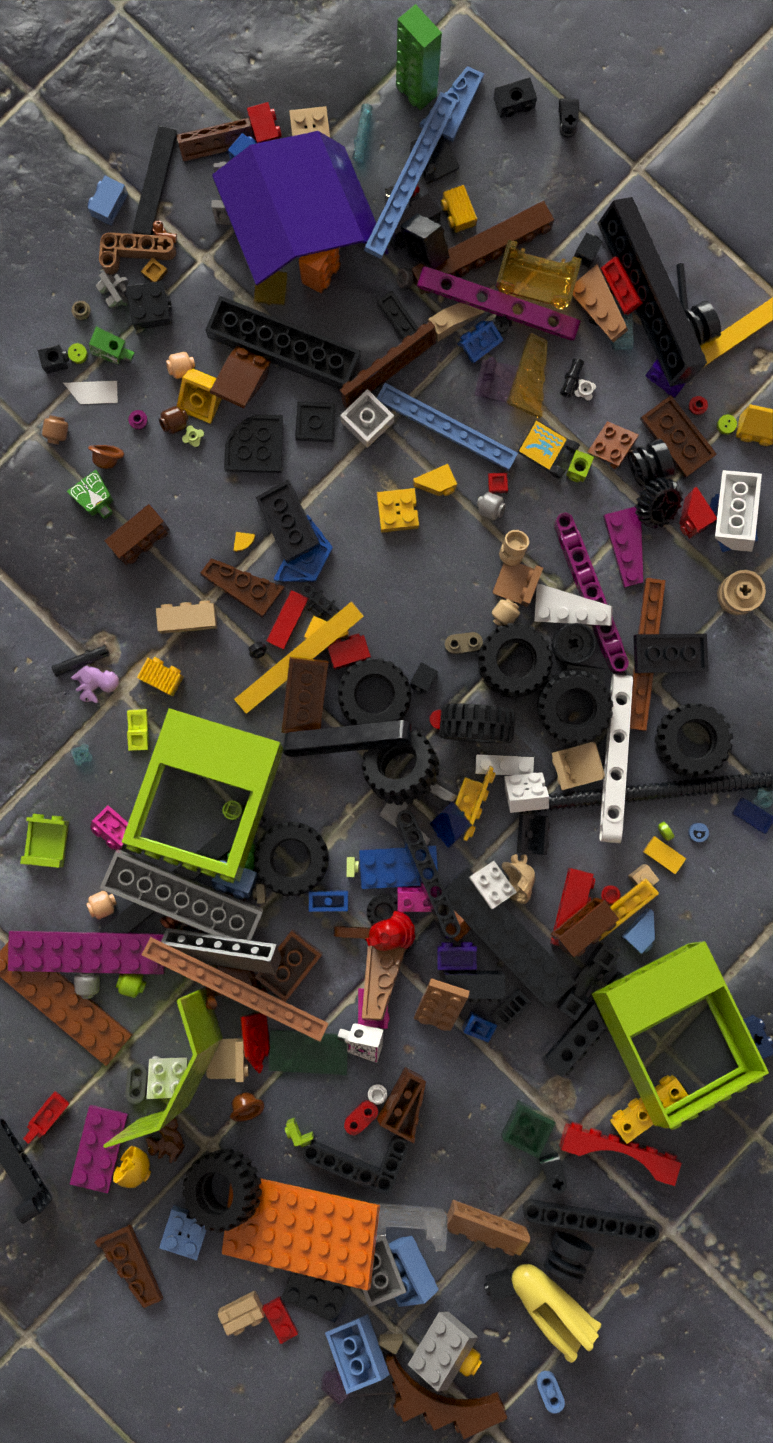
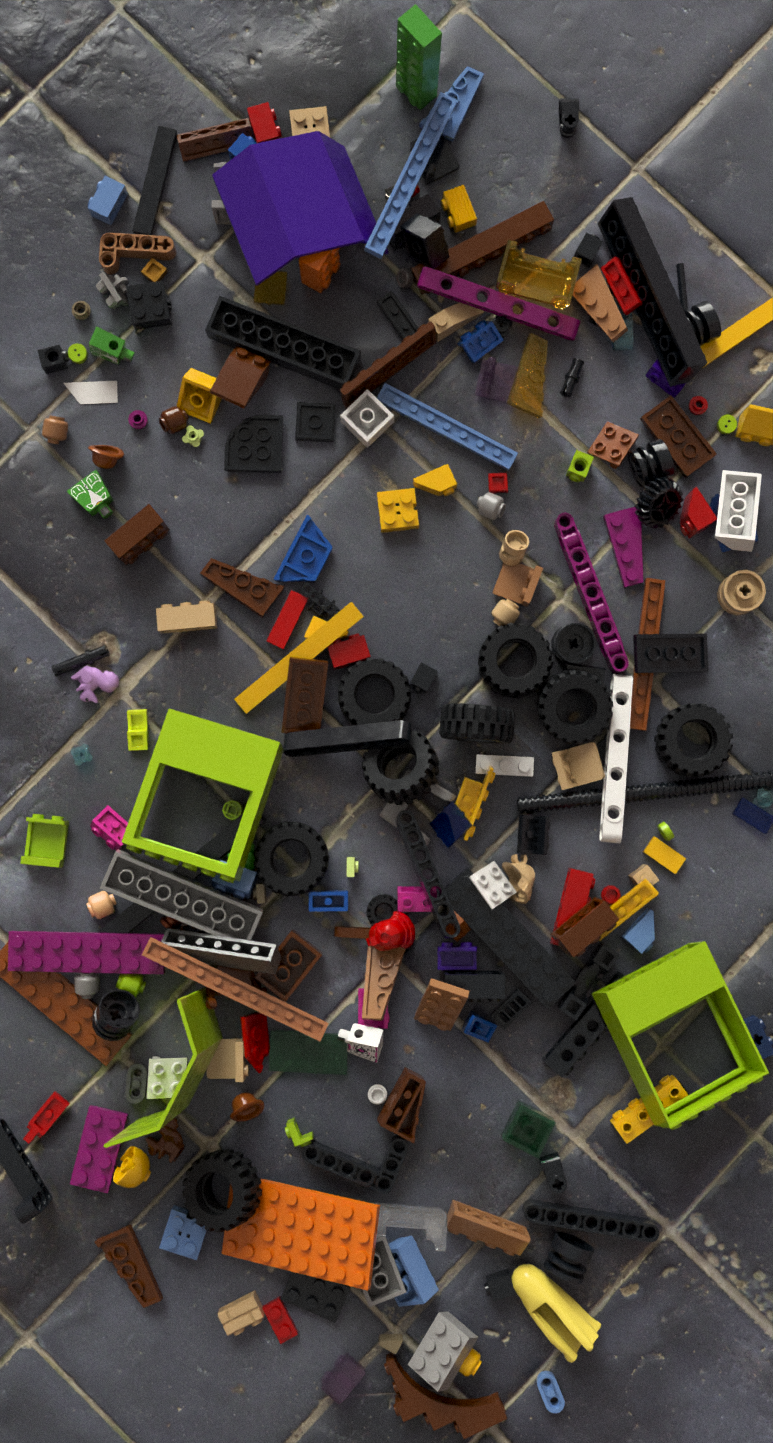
yellow brick [137,657,184,697] -> none
dark orange arm [152,221,177,244] -> none
light nougat head [166,352,195,379] -> none
yellow tile [234,532,255,552] -> none
black plate [248,642,267,659] -> none
black plate [255,479,321,563] -> none
medium blue slope [325,1314,390,1394] -> none
red plate [344,1100,378,1135] -> none
clear light blue pin [352,104,373,162] -> none
blue plate [359,845,438,889] -> none
red tile [429,710,441,729] -> none
dark tan plate [444,632,483,654] -> none
black brick [493,77,537,118] -> none
white piece [504,772,549,813] -> none
flag [517,419,580,479] -> none
white wing [534,583,613,626] -> none
red arch [559,1122,682,1186] -> none
white plate [574,379,596,401] -> none
medium blue tile [688,823,709,842] -> none
none -> black wheel [91,989,140,1041]

